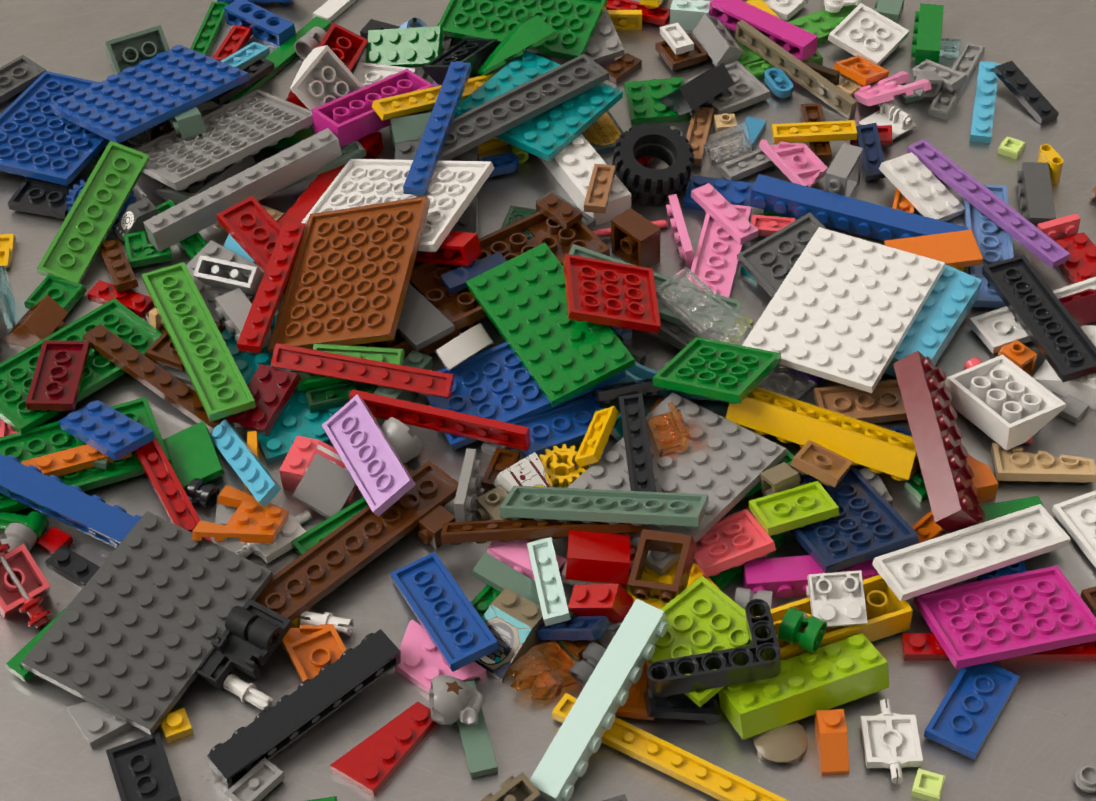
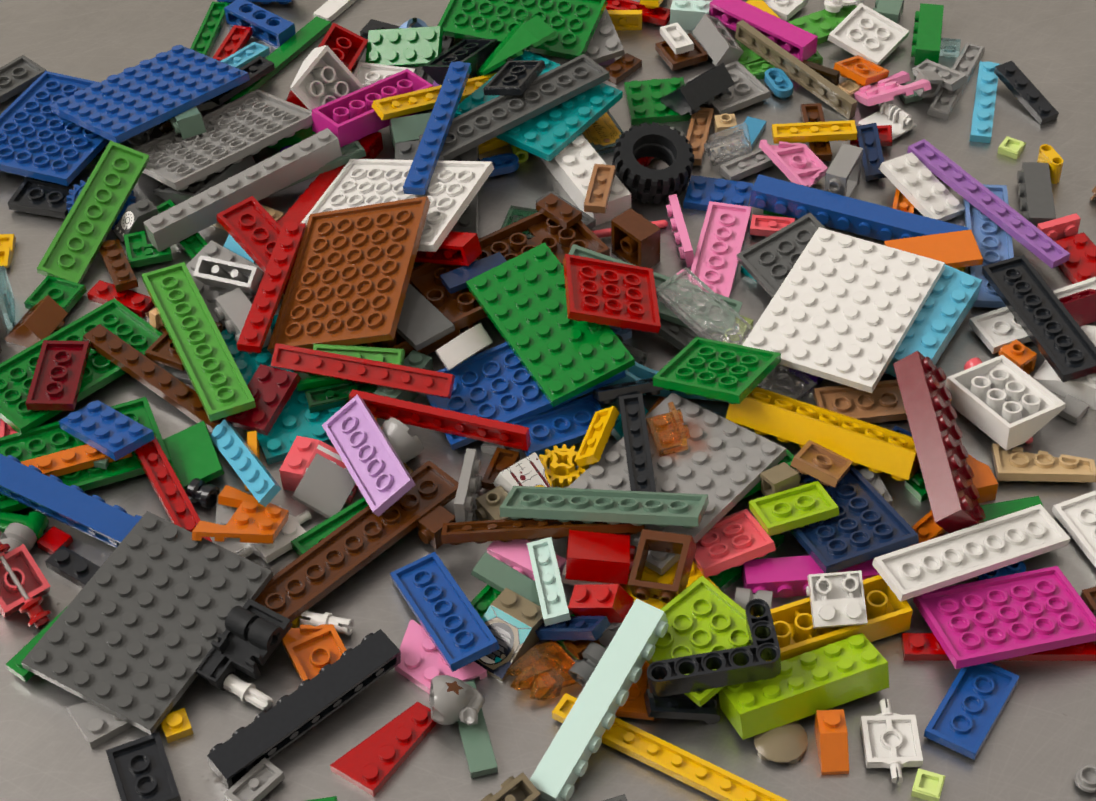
sand green slope [104,25,170,75] -> none
light grey wheel [294,27,326,60] -> none
bright pink plate [691,183,758,245] -> none
green wheel [778,607,827,653] -> none
none -> black tile [483,60,546,95]

